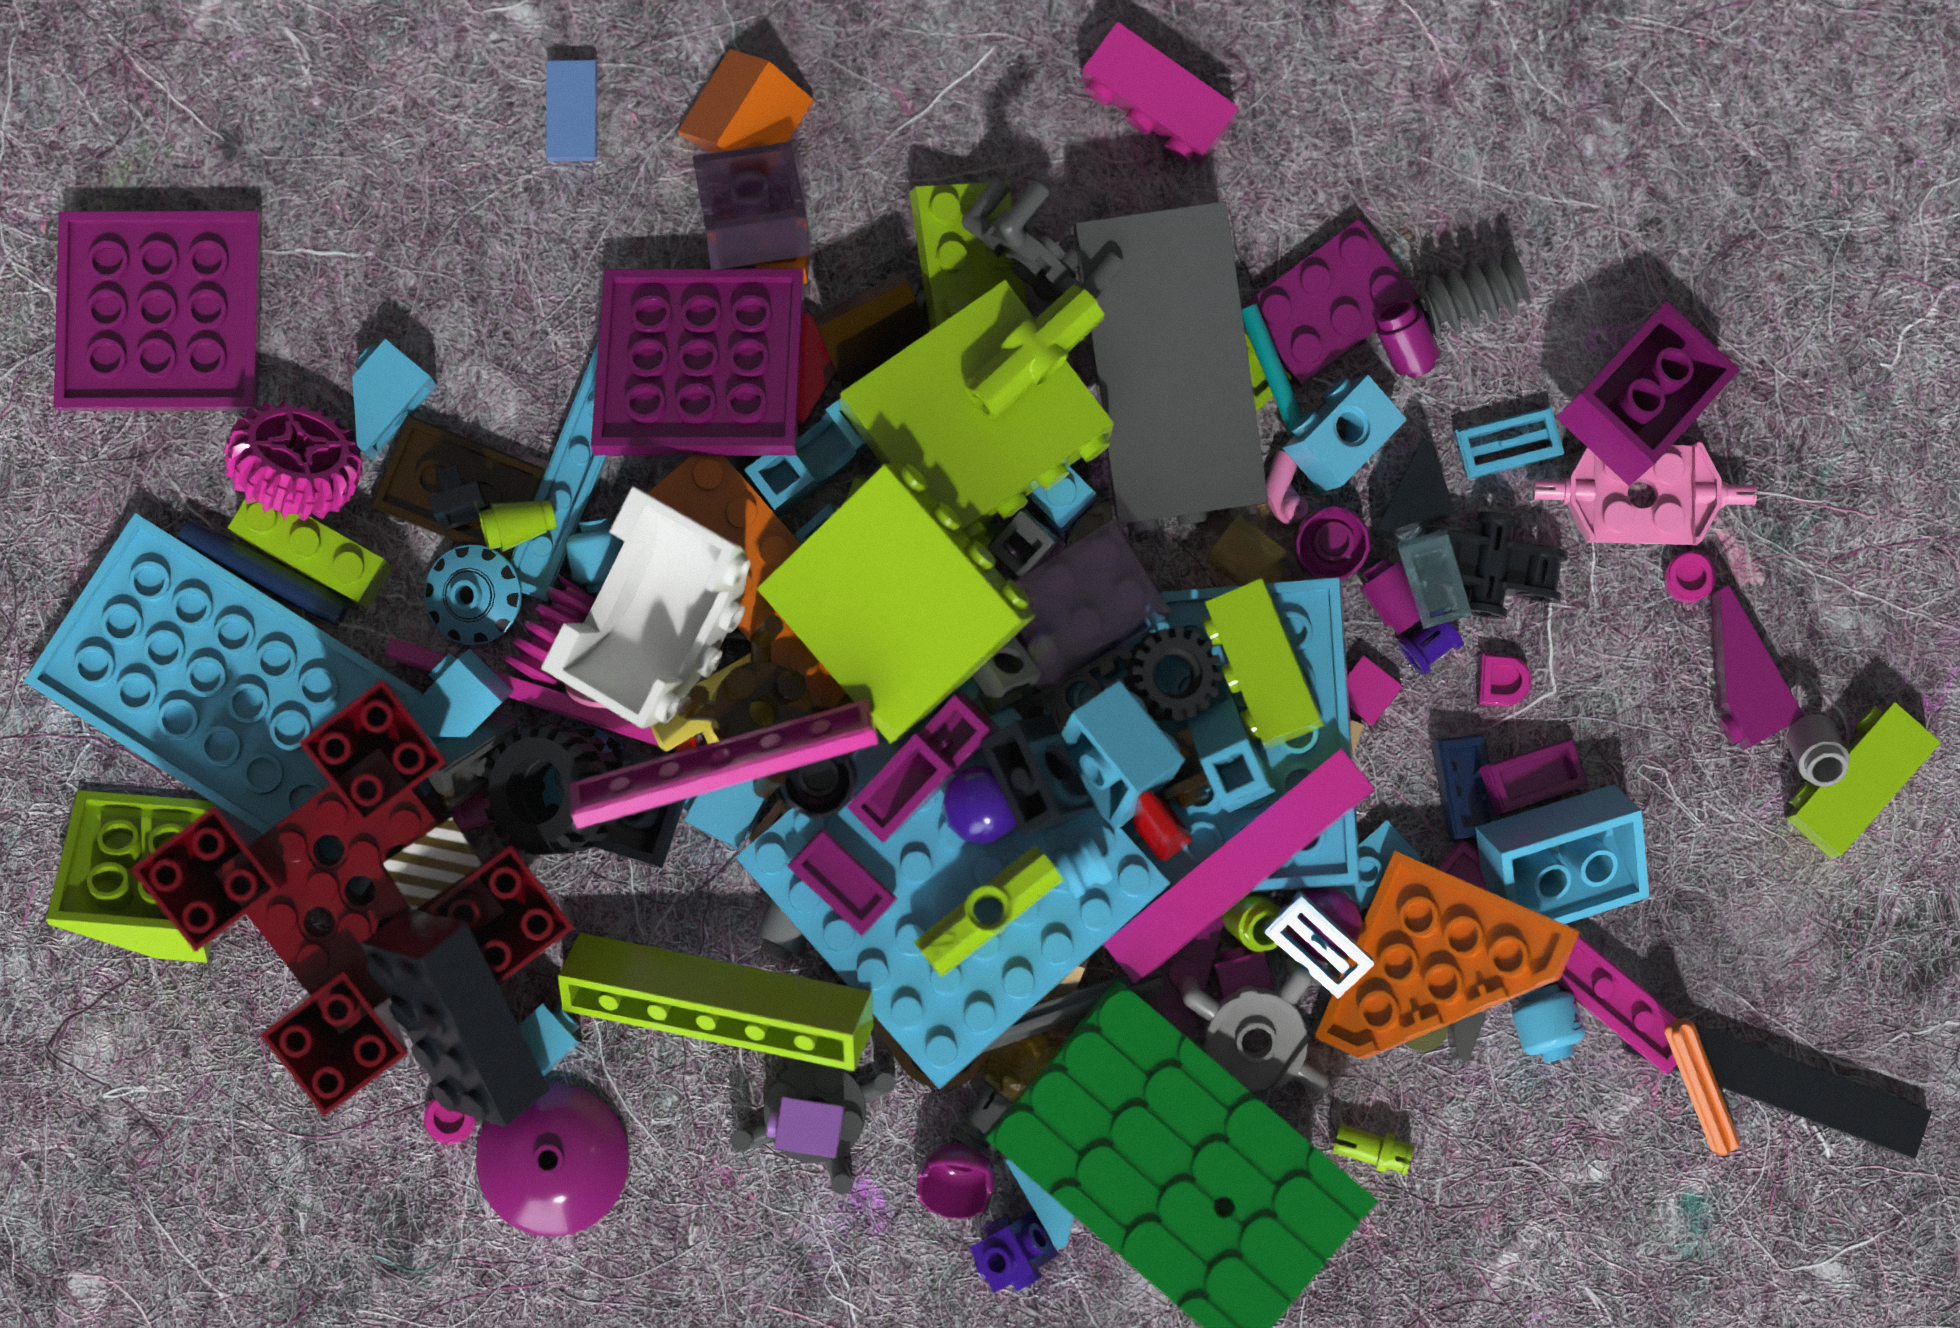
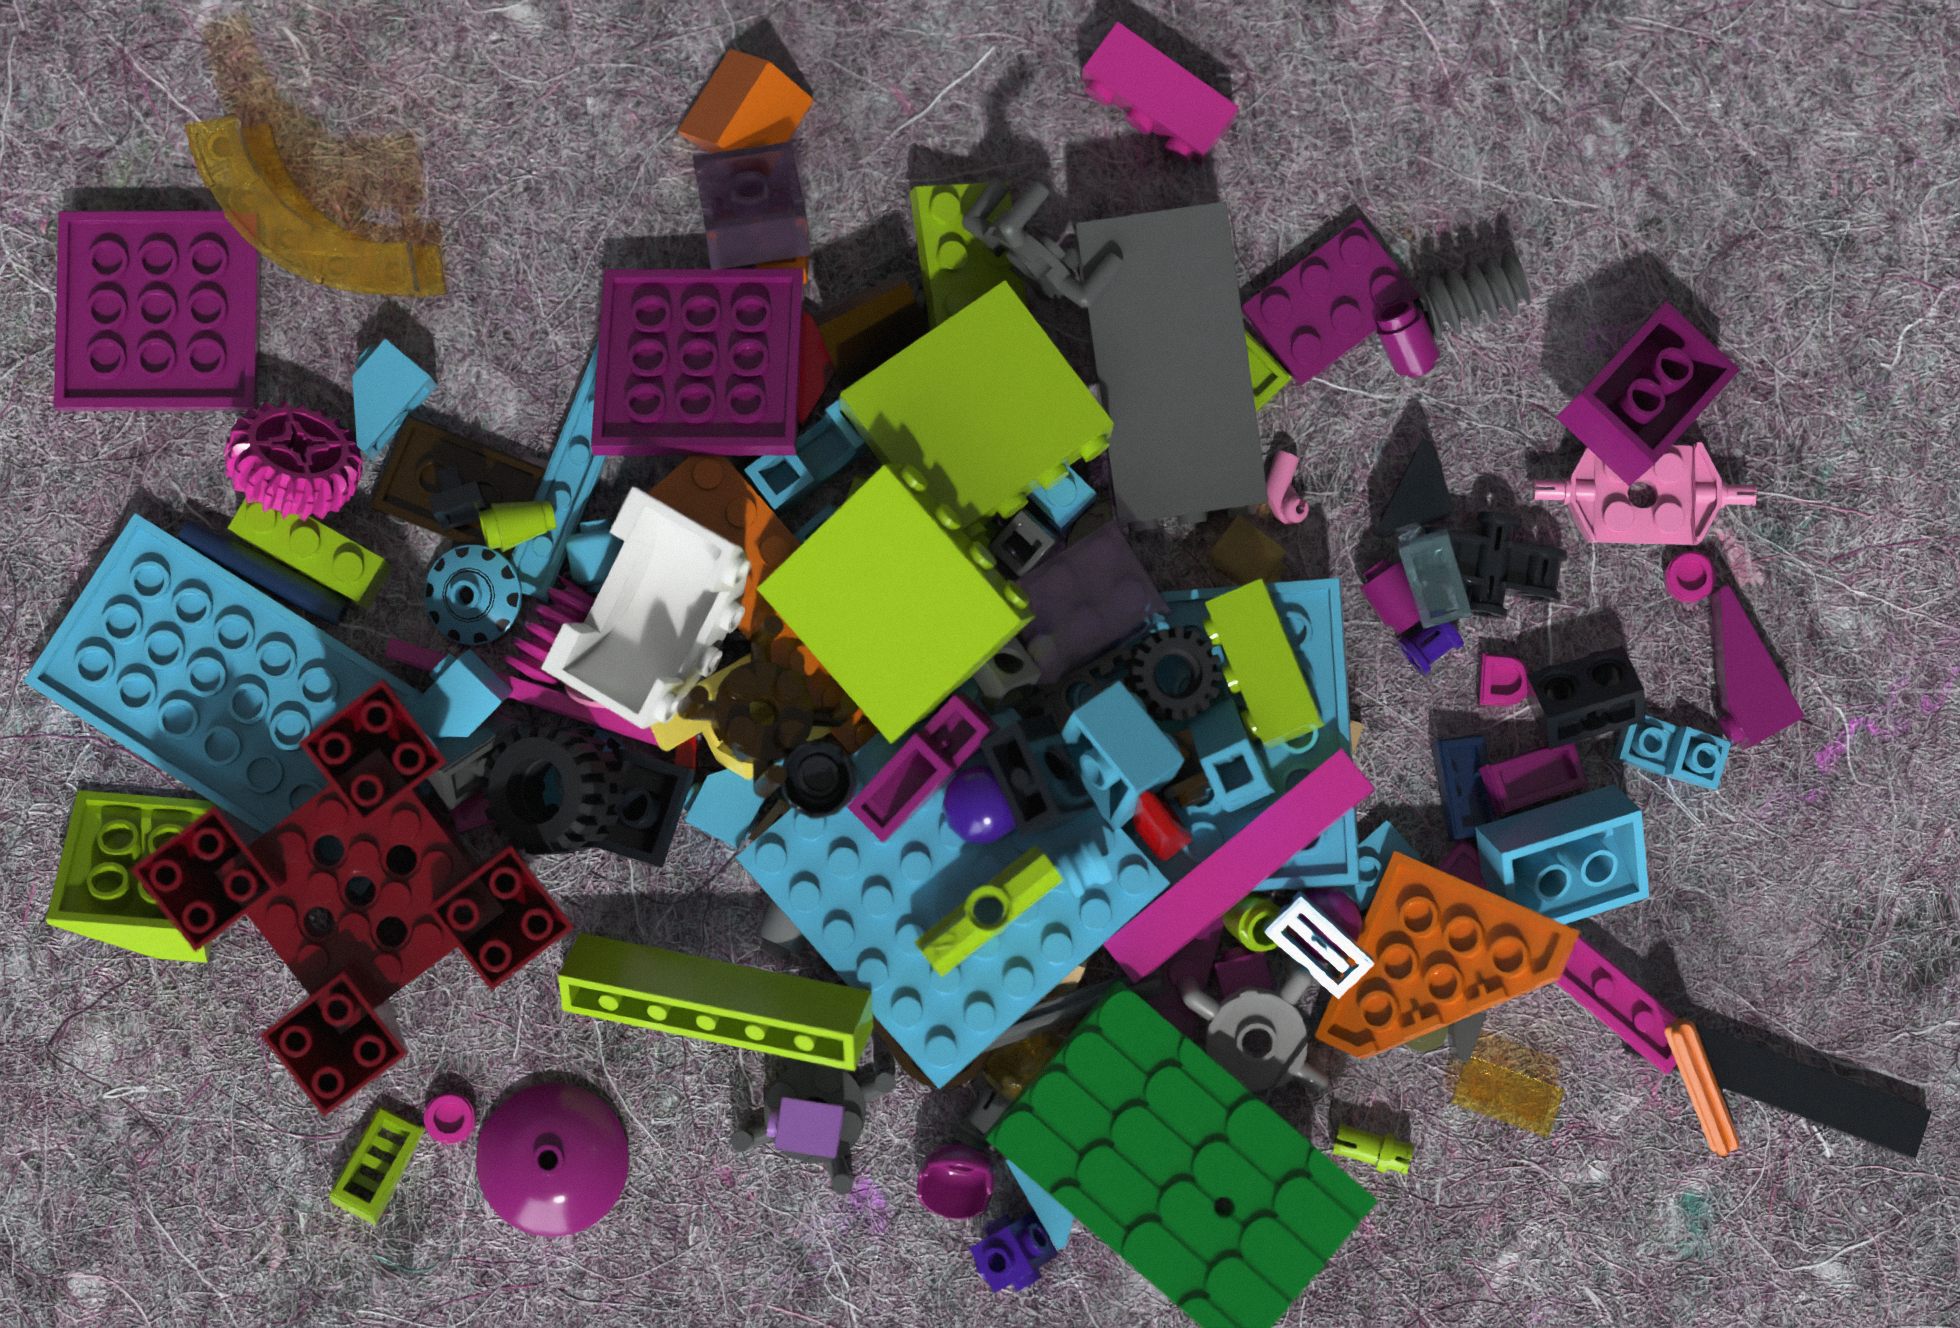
black brick [361,908,550,1127] -> none
sticker [383,818,482,910] -> none
medium azure brick [518,1003,581,1076] -> none
medium blue tile [546,60,597,161] -> none
dark pink tile [569,699,878,829] -> none
magenta tile [787,828,898,937] -> none
lime piece [963,284,1105,421] -> none
teal bar [1241,303,1326,495] -> none
medium azure brick [1283,375,1407,492] -> none
magenta hair [1294,505,1371,581] -> none
dark pink tile [1347,655,1403,727] -> none
medium azure tile [1453,406,1565,481] -> none
medium azure head [1512,984,1585,1063] -> none
lime brick [1785,702,1941,858] -> none
light grey brick [1786,714,1849,787] -> none
none -> clear yellow fence [185,116,448,297]
none -> lime slope [329,1106,425,1225]
none -> clear yellow plate [1450,1055,1565,1138]
none -> black brick [1526,645,1646,750]
none -> medium azure slope [1612,715,1731,790]

